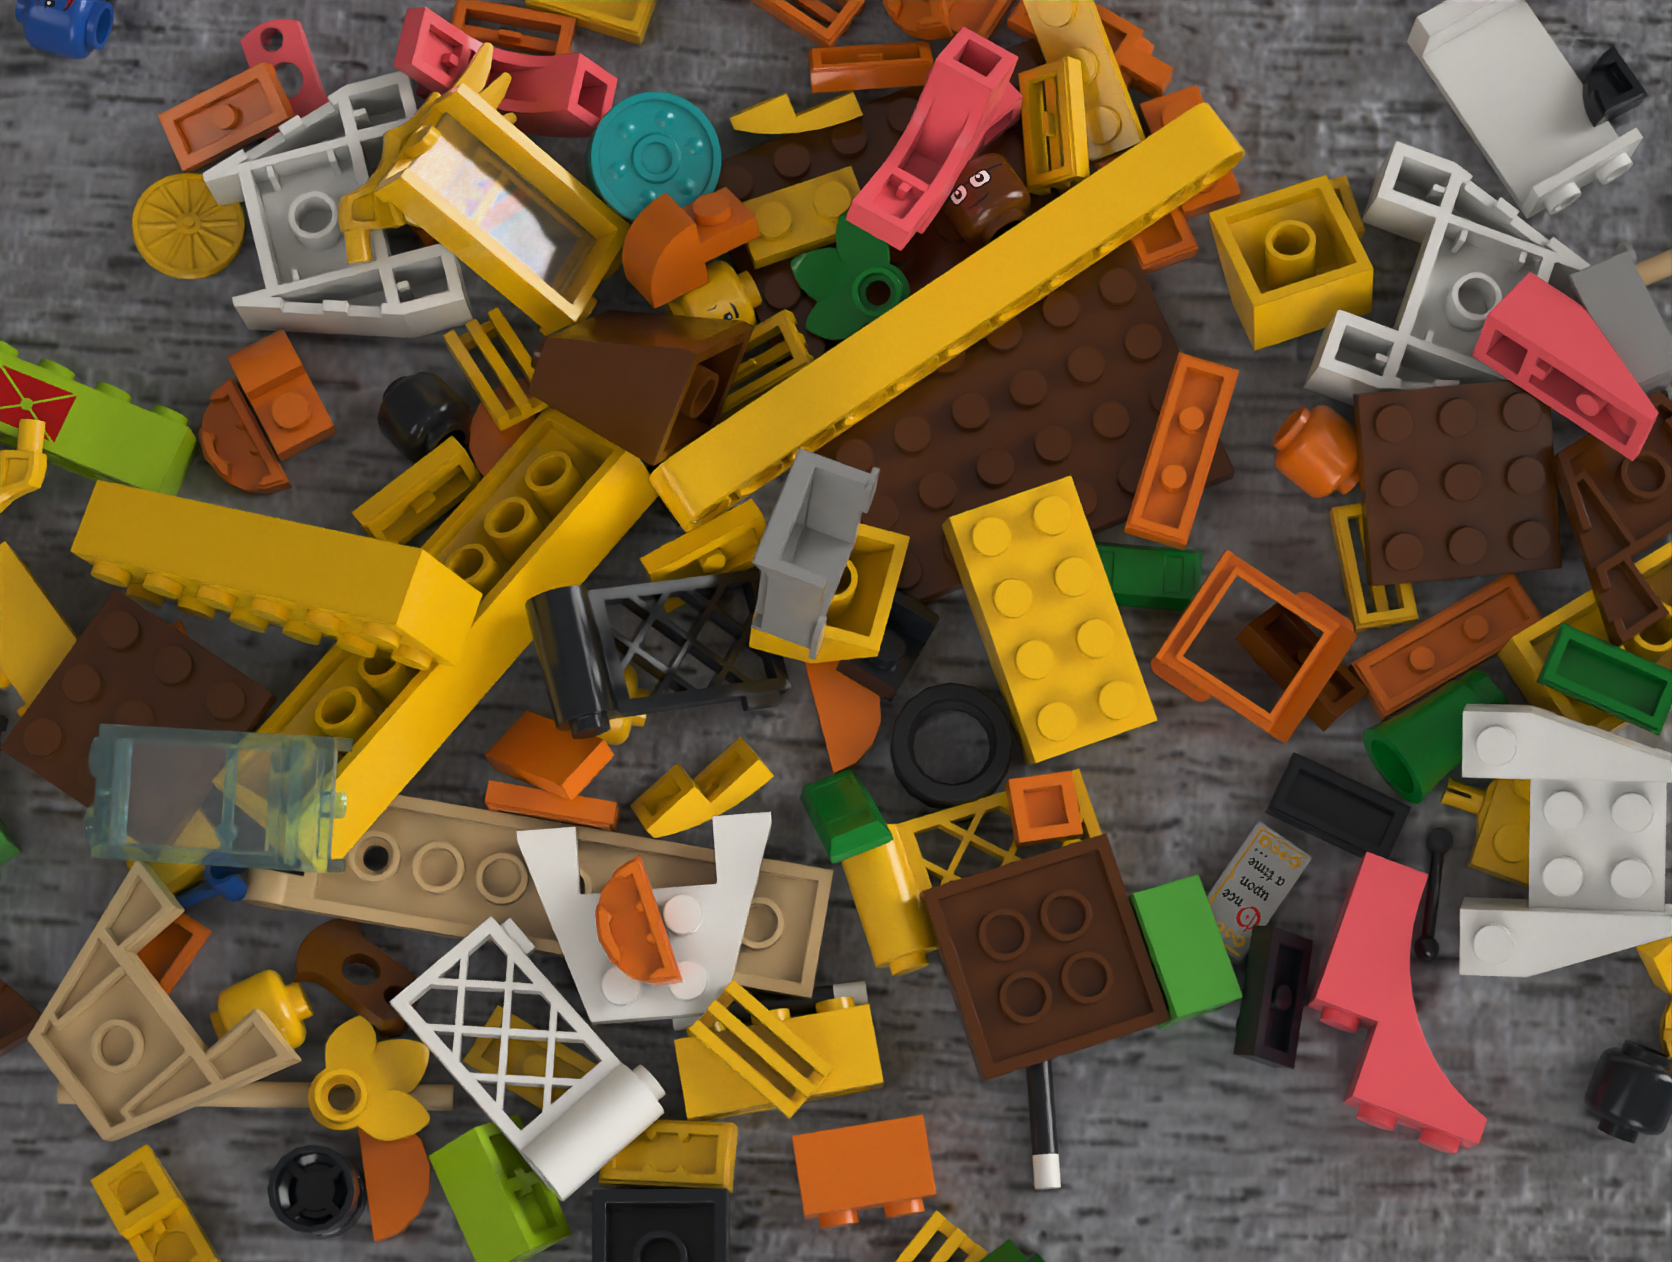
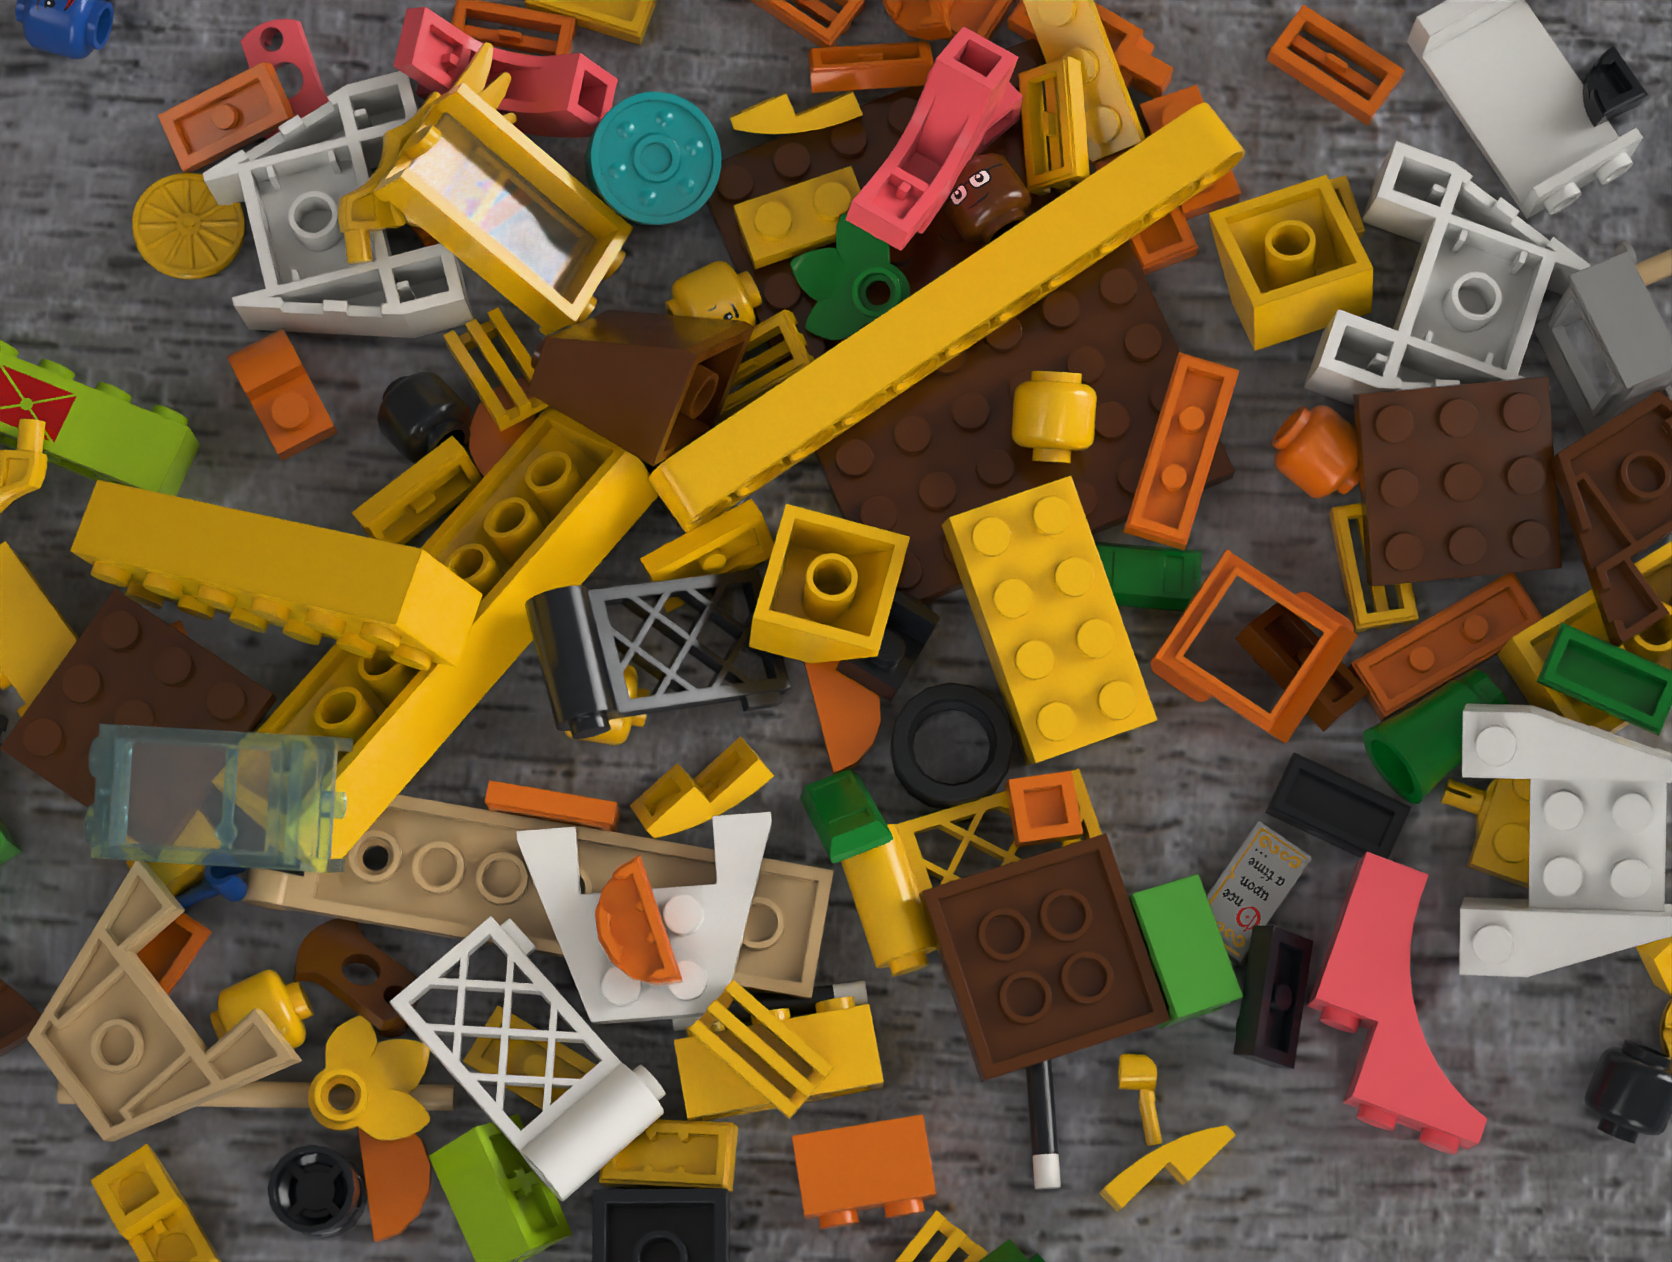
orange tile [198,377,293,495] -> none
orange tile [485,710,614,801] -> none
orange brick [622,187,760,309] -> none
light grey piece [751,448,880,659] -> none
black hinge [1414,828,1453,961] -> none
coral slope [1472,272,1659,461] -> none
none -> yellow head [1012,371,1097,463]
none -> yellow slope [1099,1125,1236,1212]
none -> yellow hand [1118,1054,1163,1146]
none -> orange tile [1267,4,1405,126]

